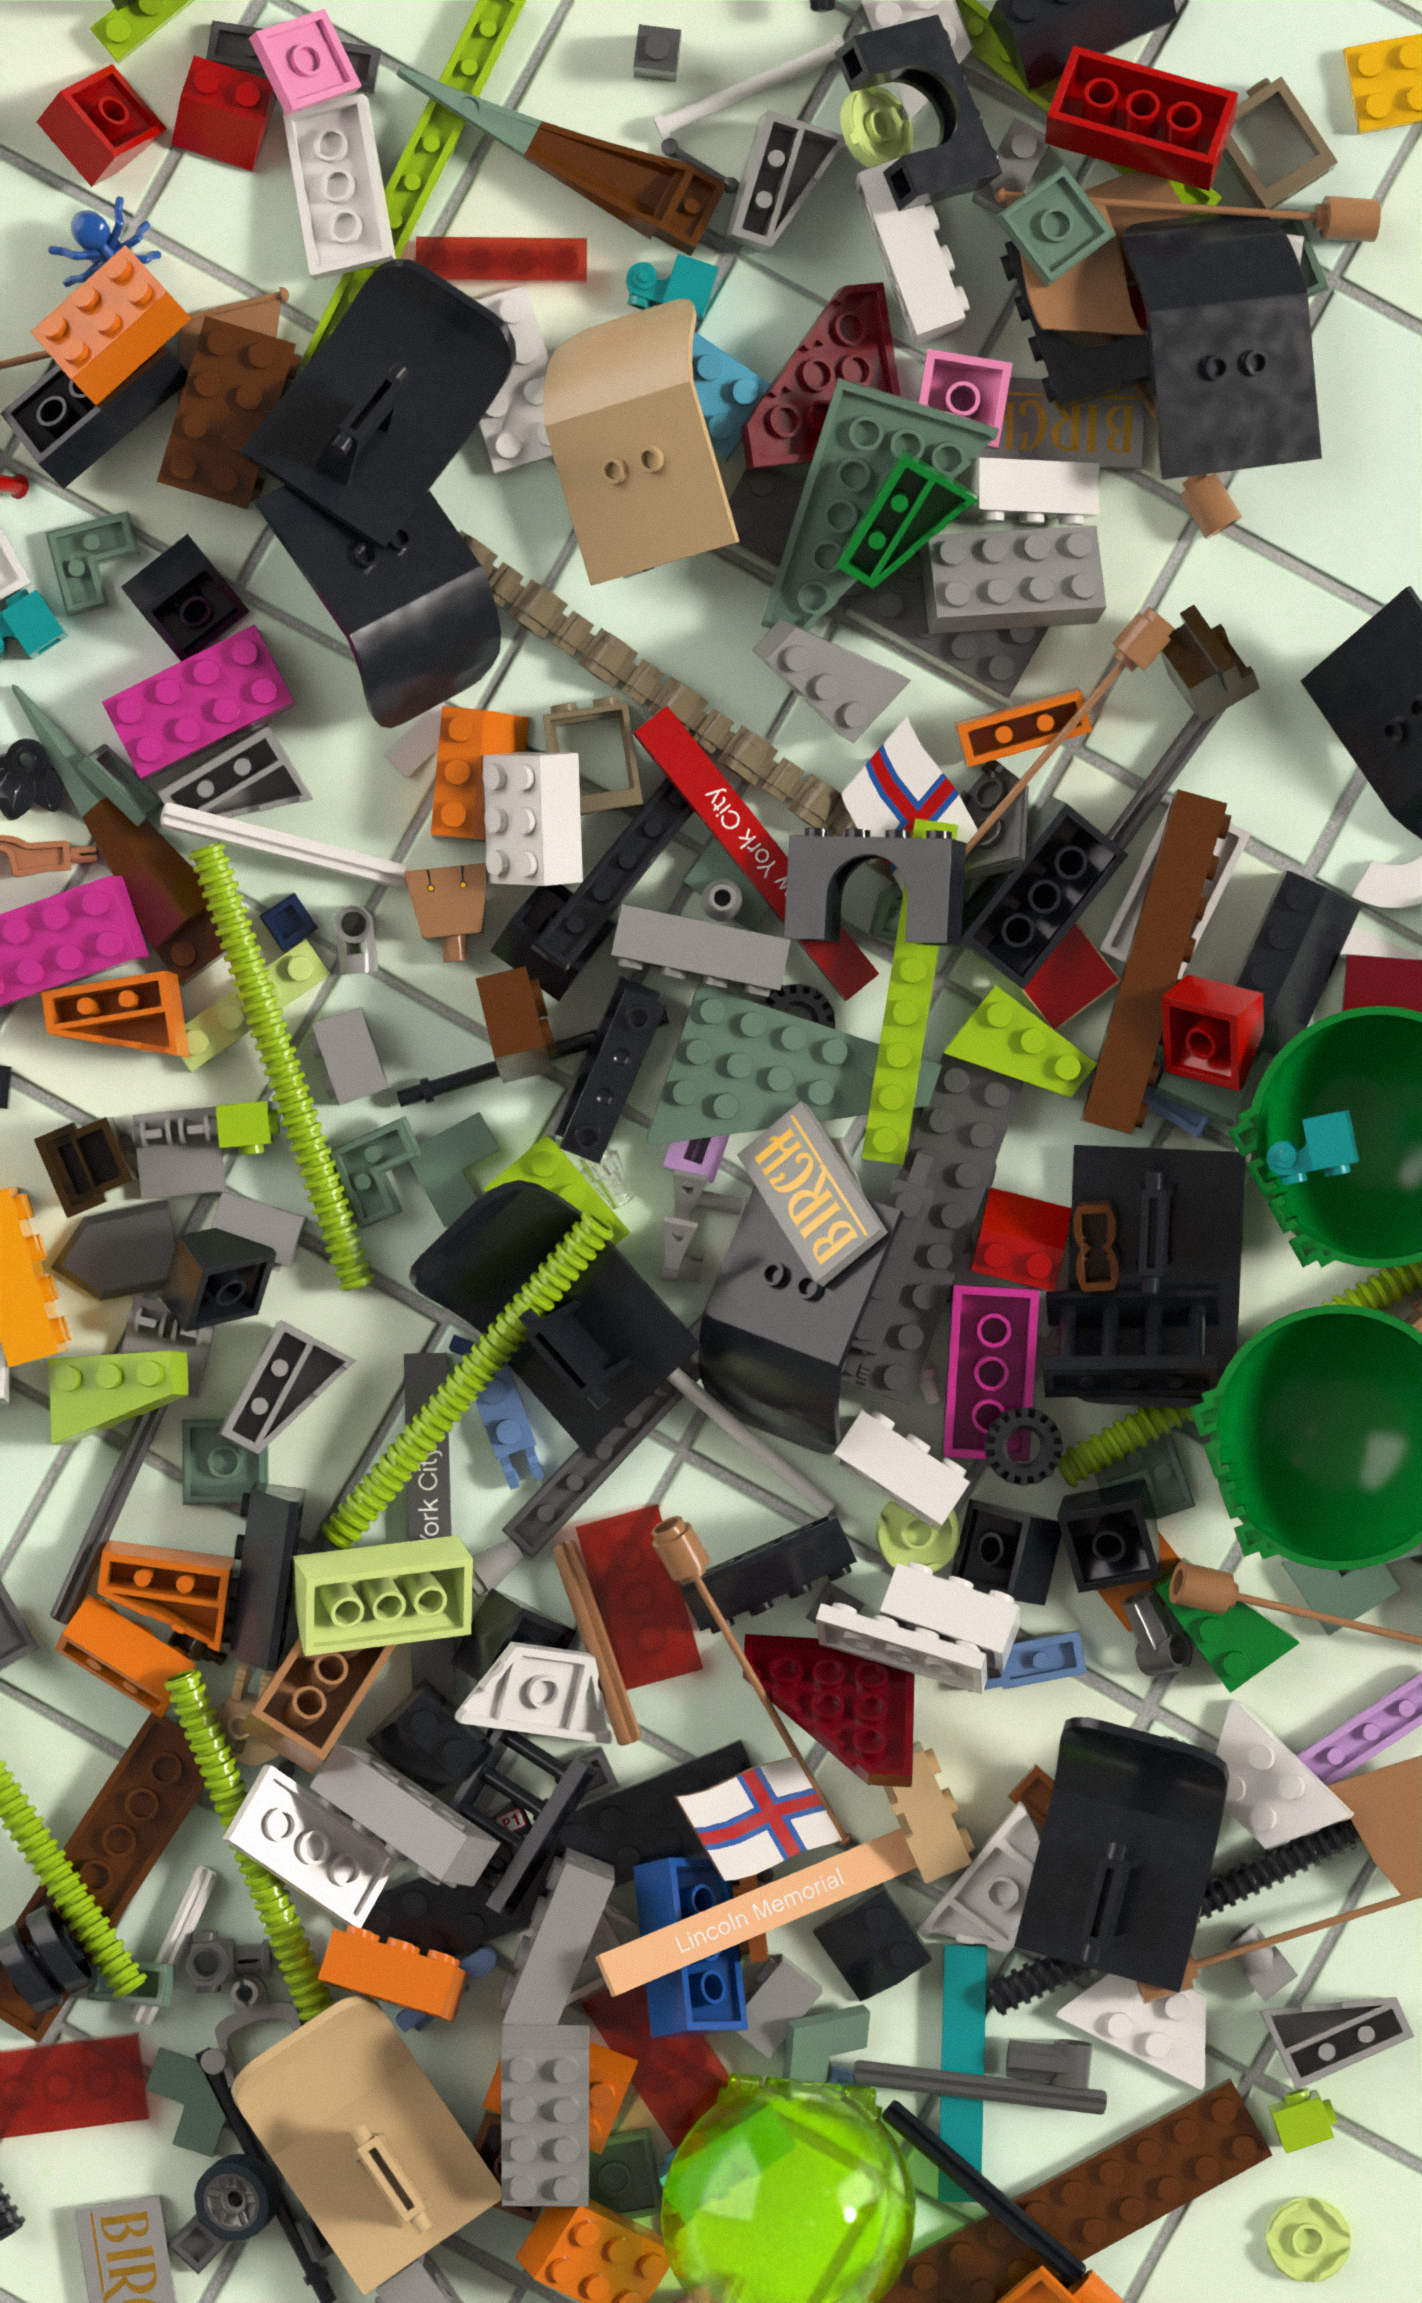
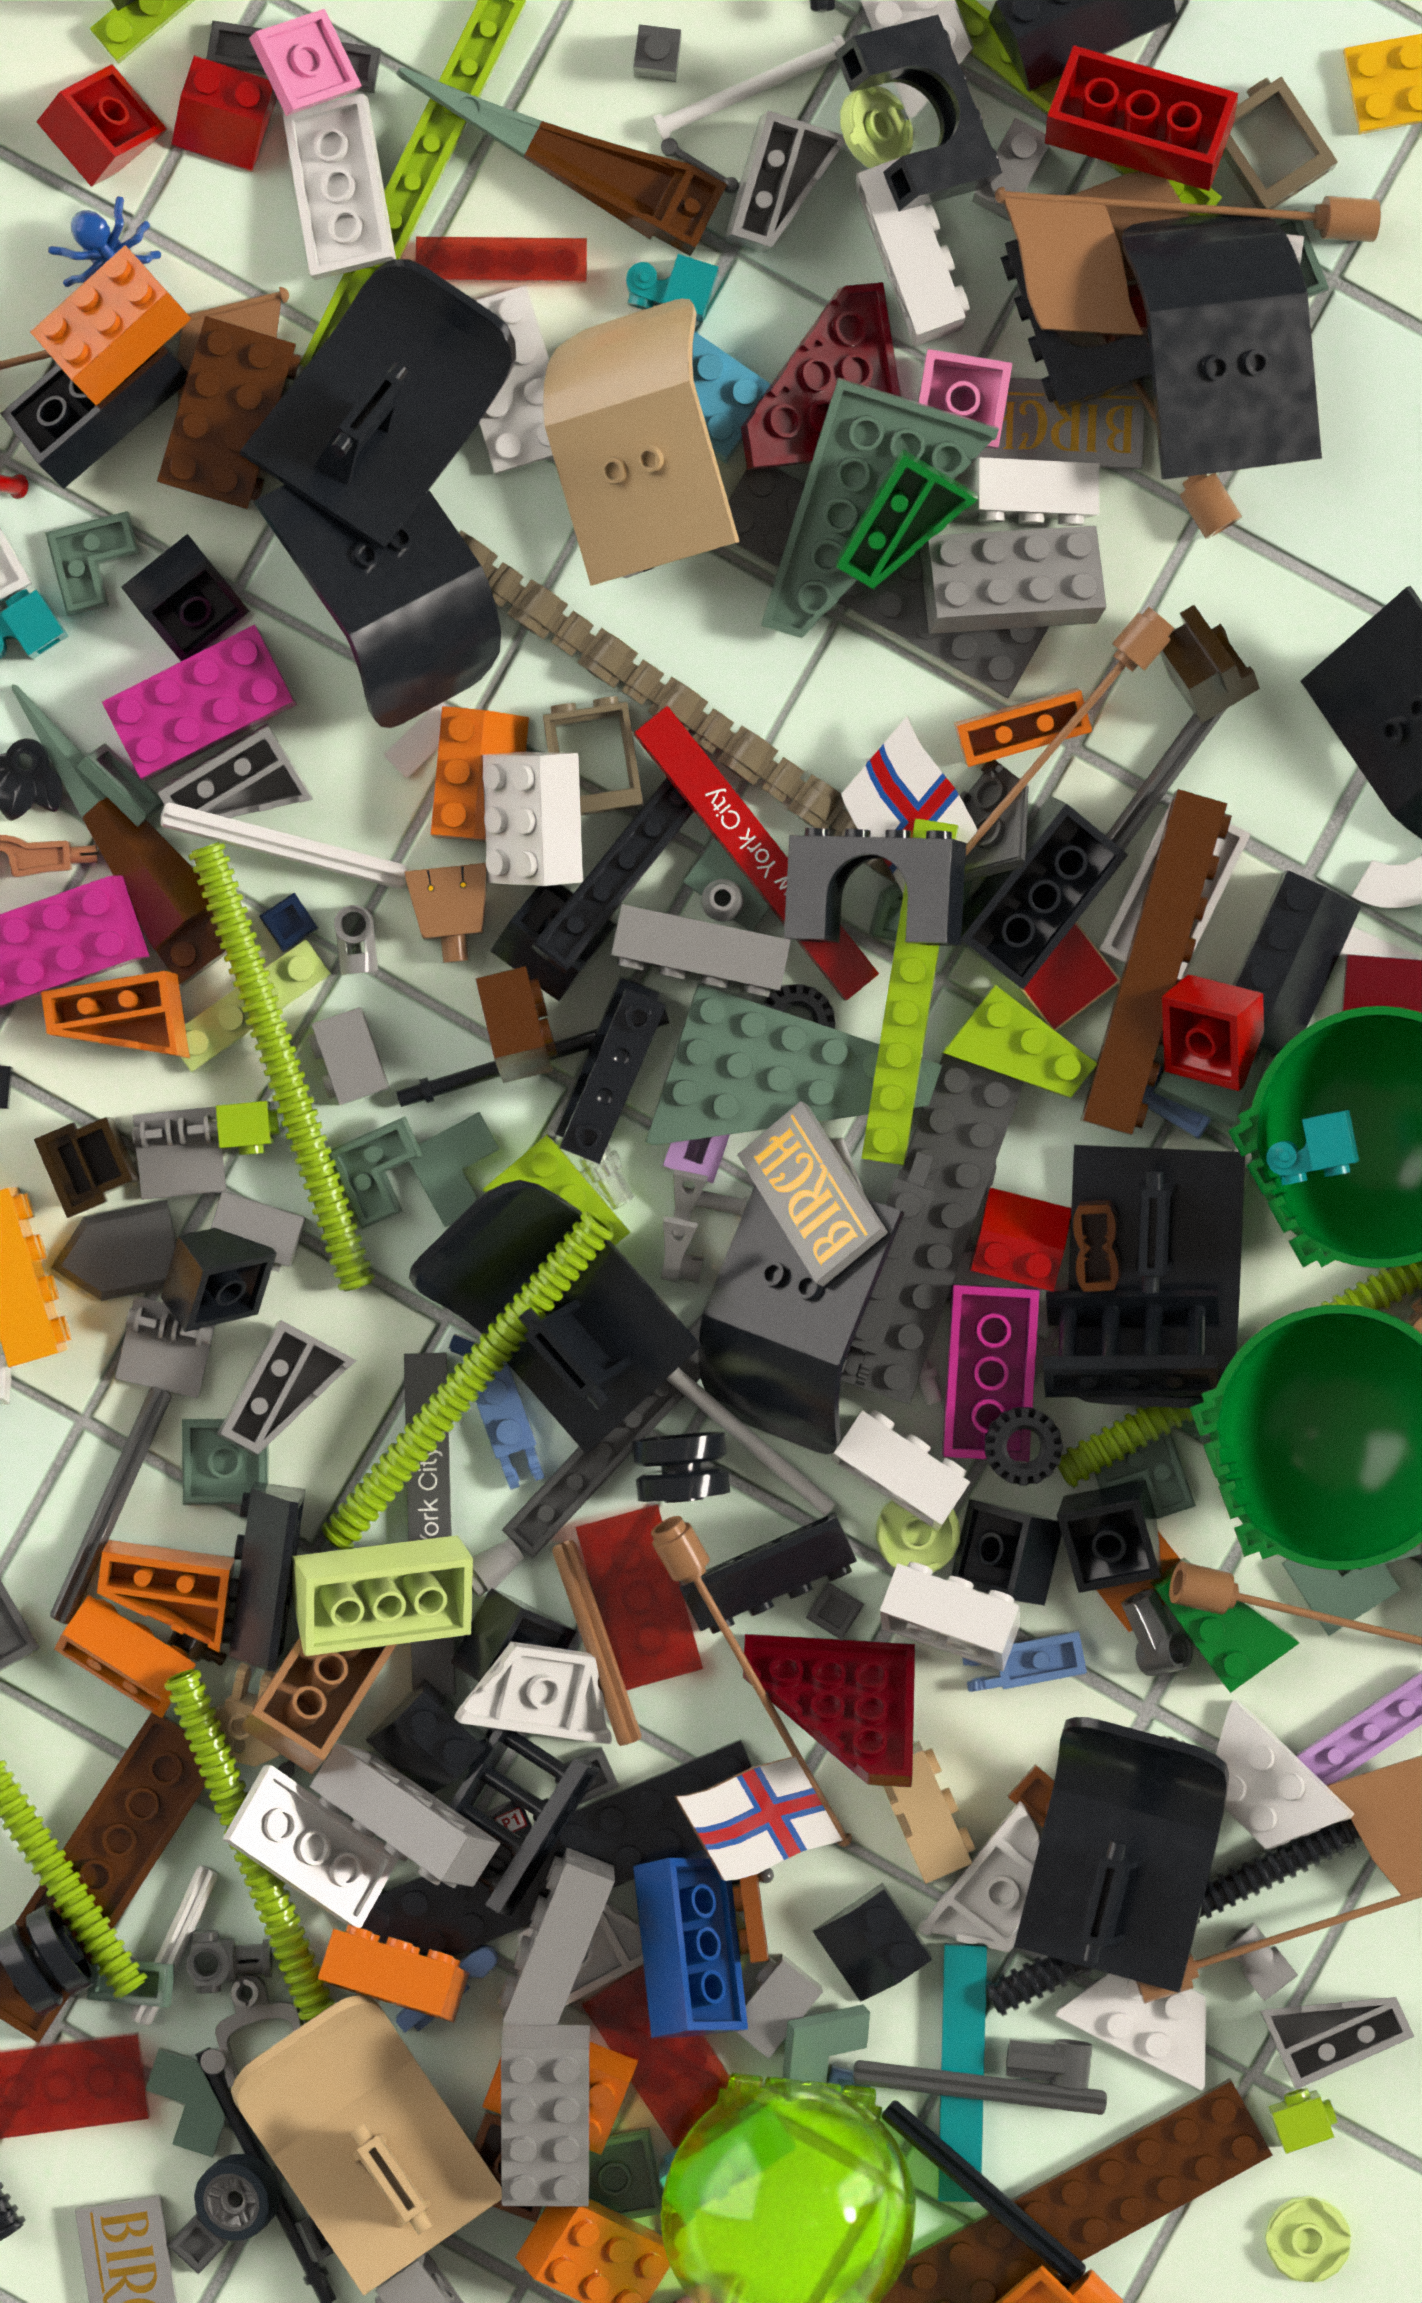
lime wedge [48,1351,189,1445] -> none
light nougat tile [595,1828,918,1997] -> none
light grey wedge [752,618,911,744] -> none
white plate [816,1603,987,1694] -> none
sand green tile [995,165,1116,287] -> none
none -> black wheel [632,1431,730,1503]

